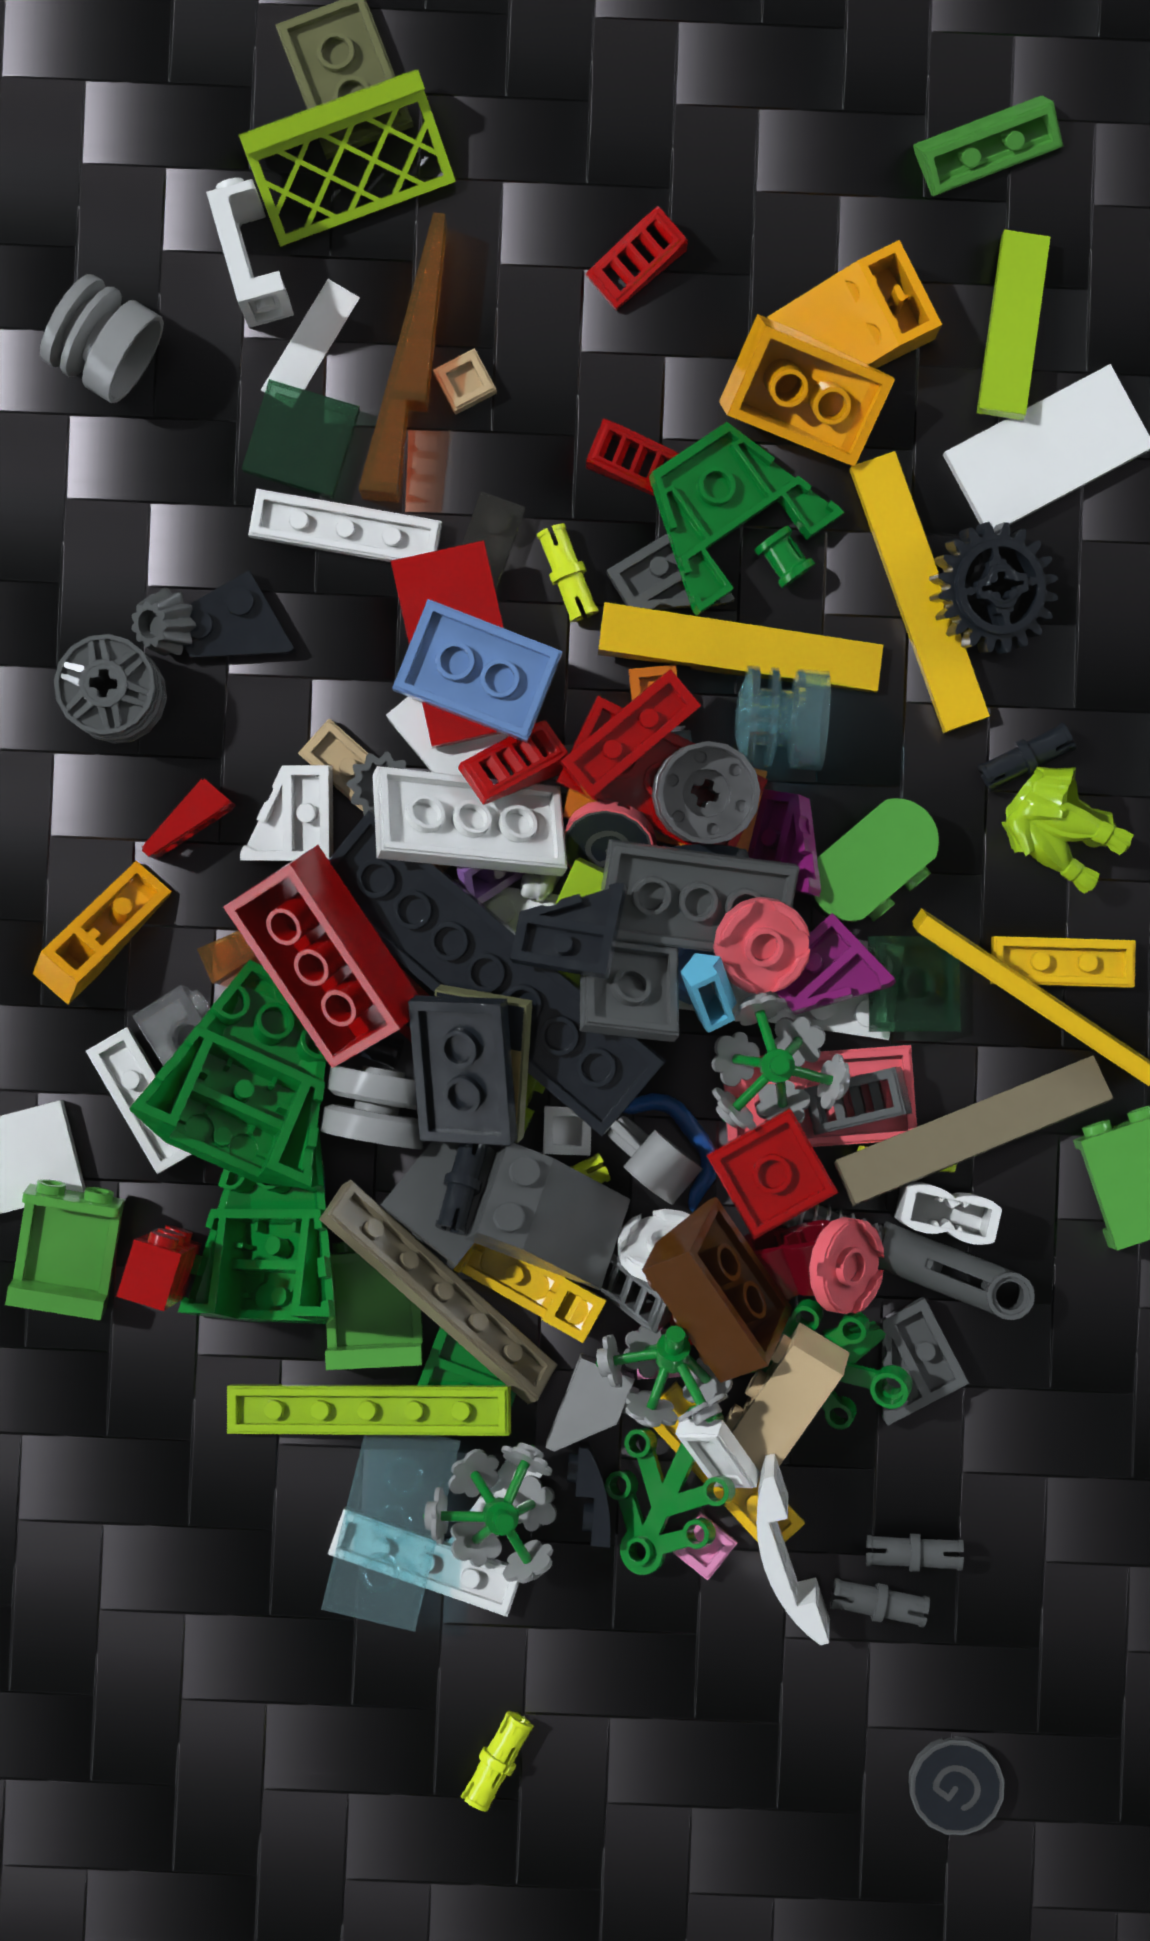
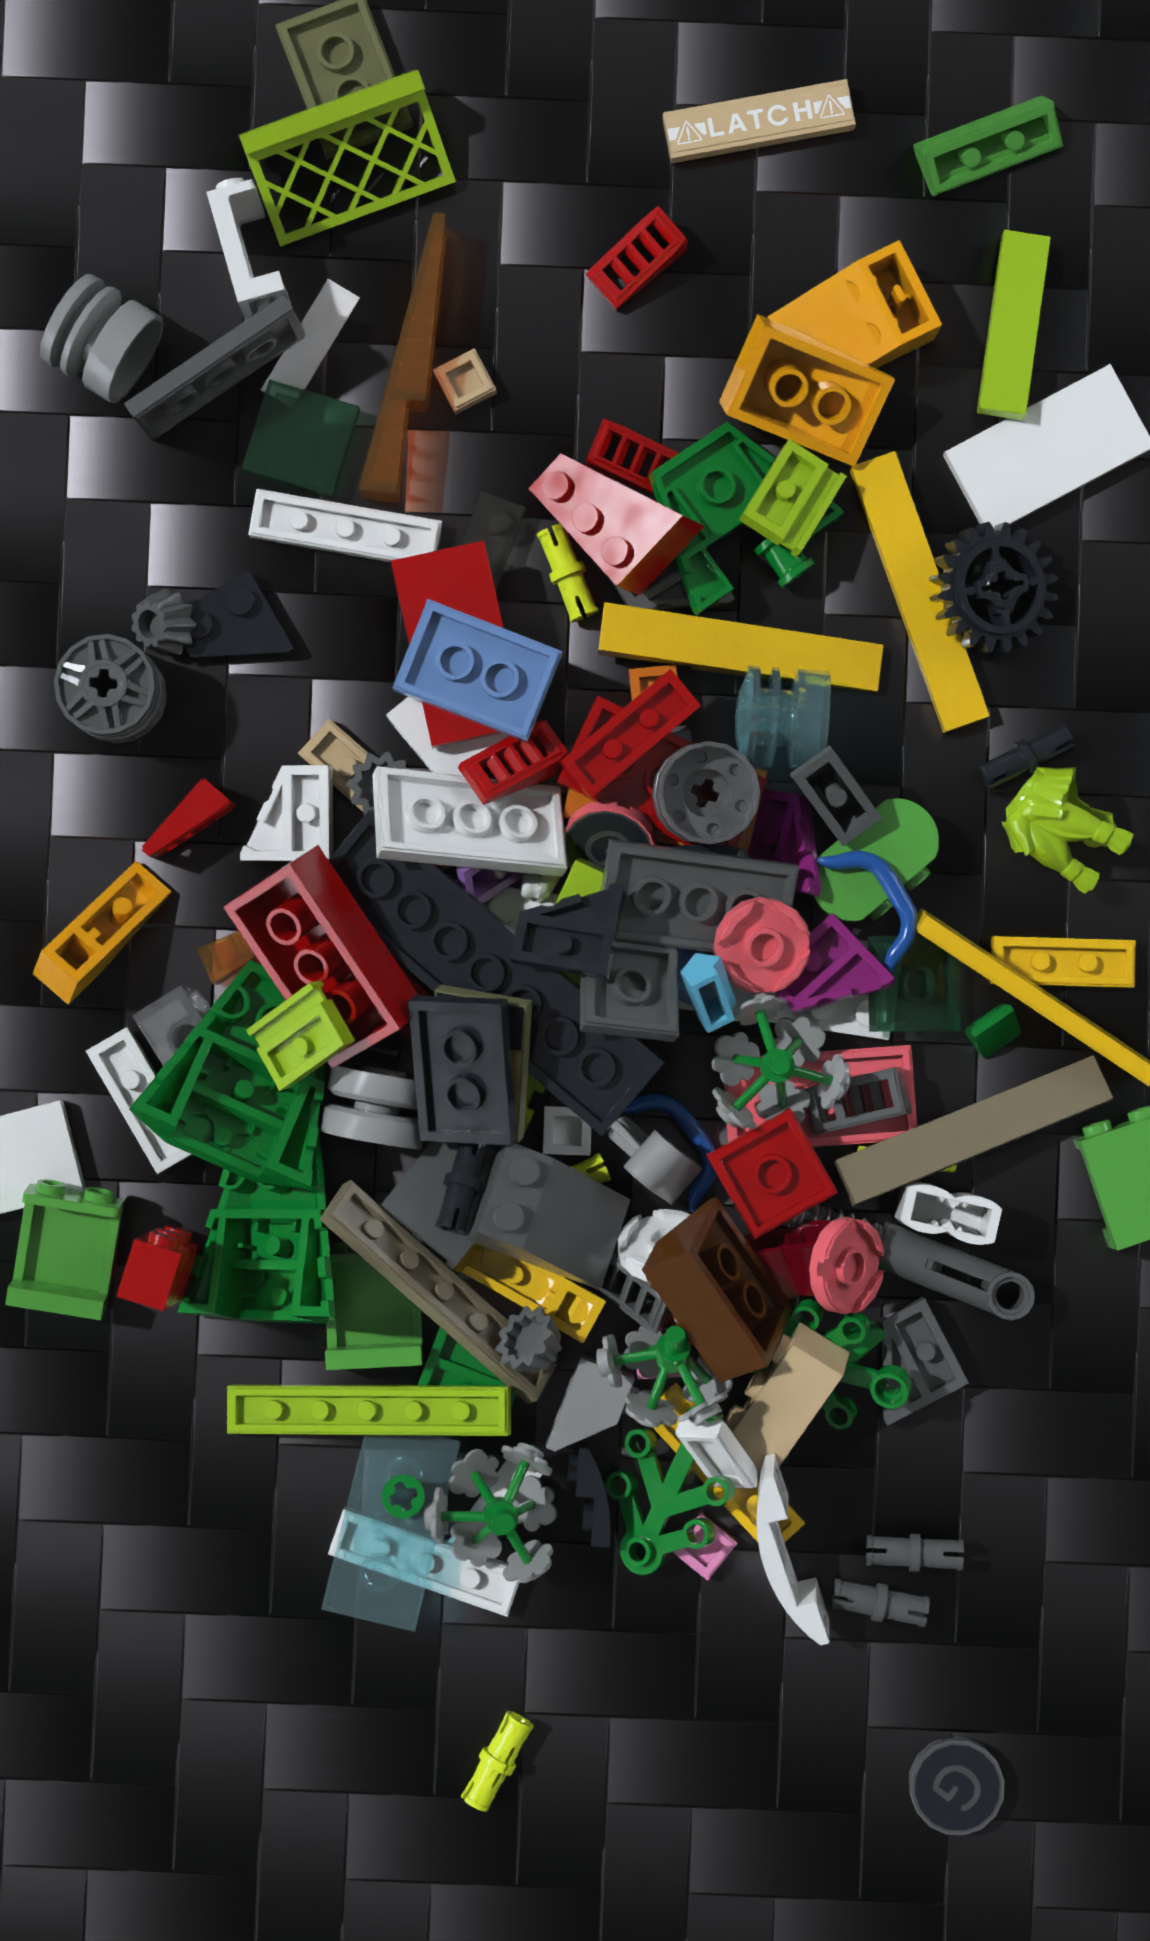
none -> dark grey tile [124,295,305,440]
none -> lime plate [246,980,355,1091]
none -> green bush [381,1474,425,1519]
none -> dark grey piece [495,1306,562,1373]
none -> wedge [529,453,704,595]
none -> tan tile [662,79,856,164]
none -> lime plate [739,439,847,557]
none -> dark grey slope [790,745,882,846]
none -> blue animal [817,850,918,973]
none -> green slope [964,1004,1021,1058]

